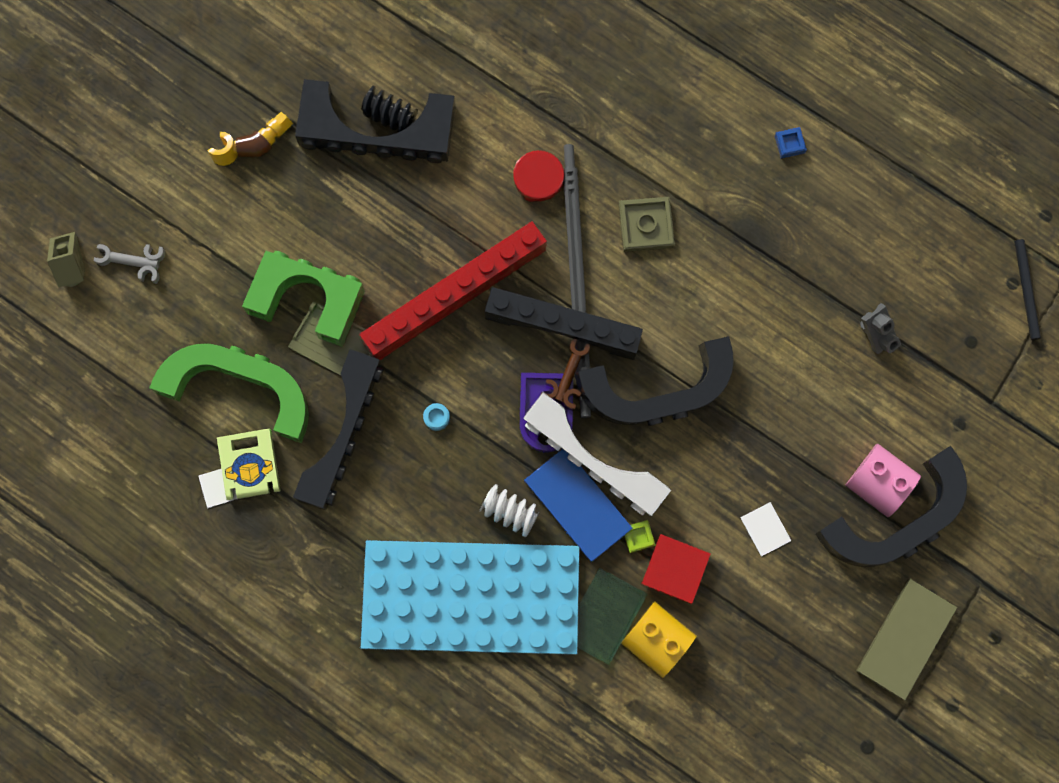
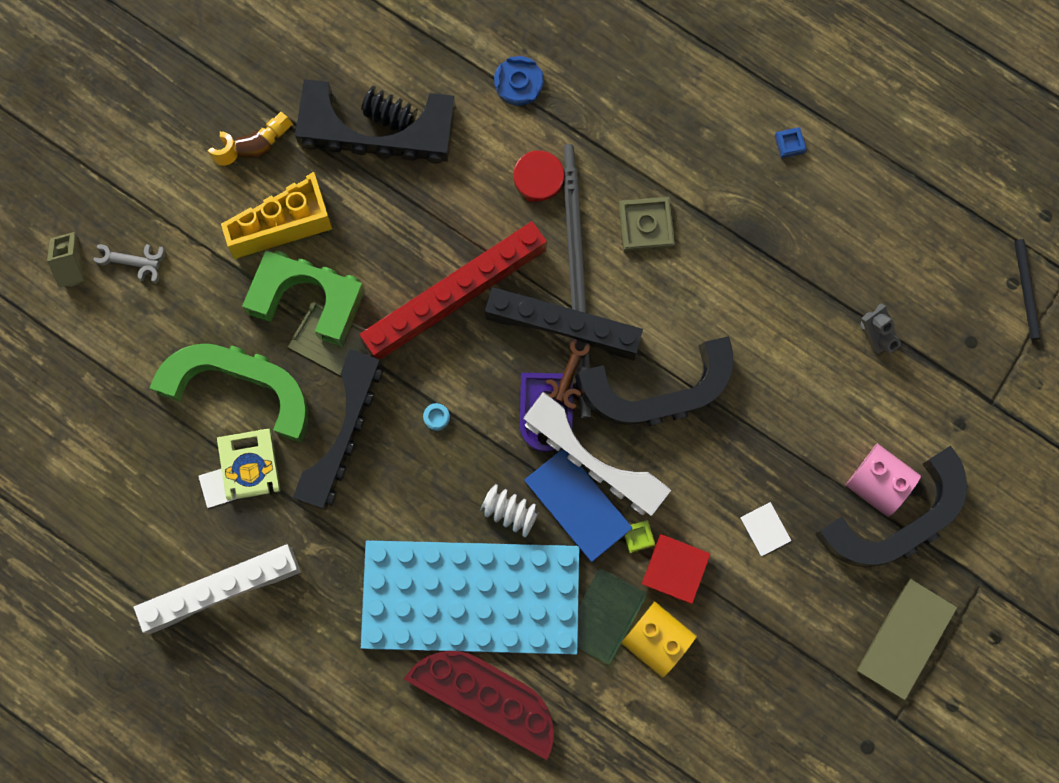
none -> white arch [134,544,301,634]
none -> yellow wedge [221,172,332,259]
none -> dark red plate [404,651,554,760]
none -> blue tile [494,56,544,106]

